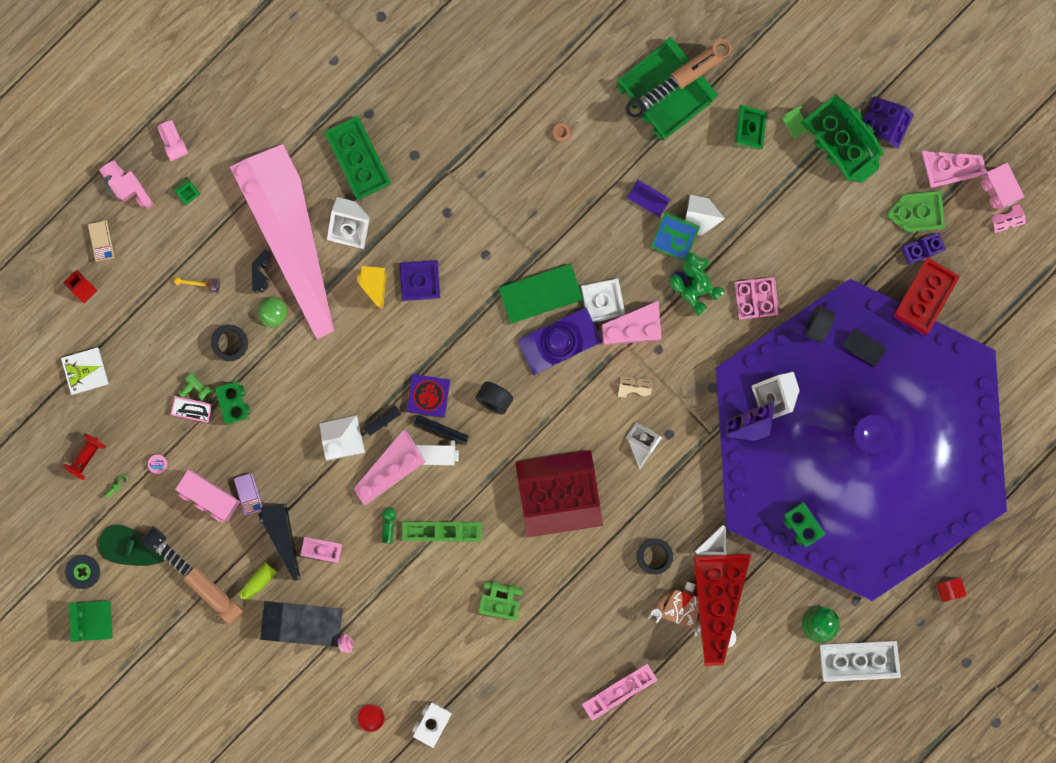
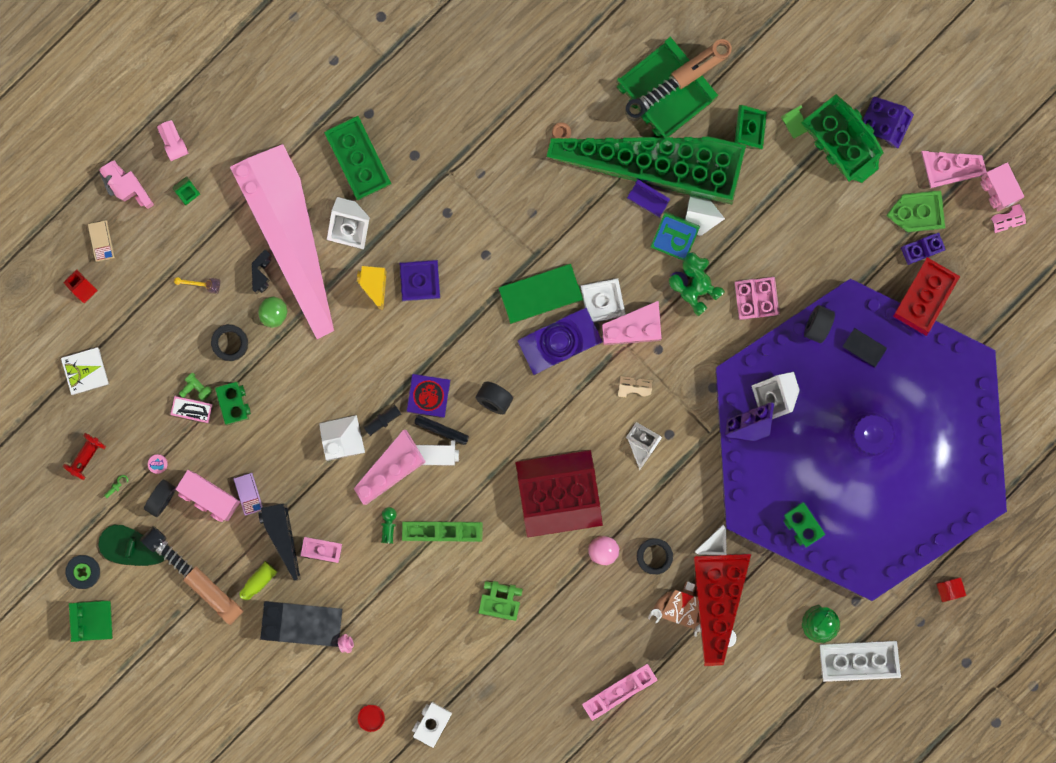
none -> black tyre [144,479,176,517]
none -> green wedge [546,137,746,205]
none -> bright pink hair [588,536,619,565]

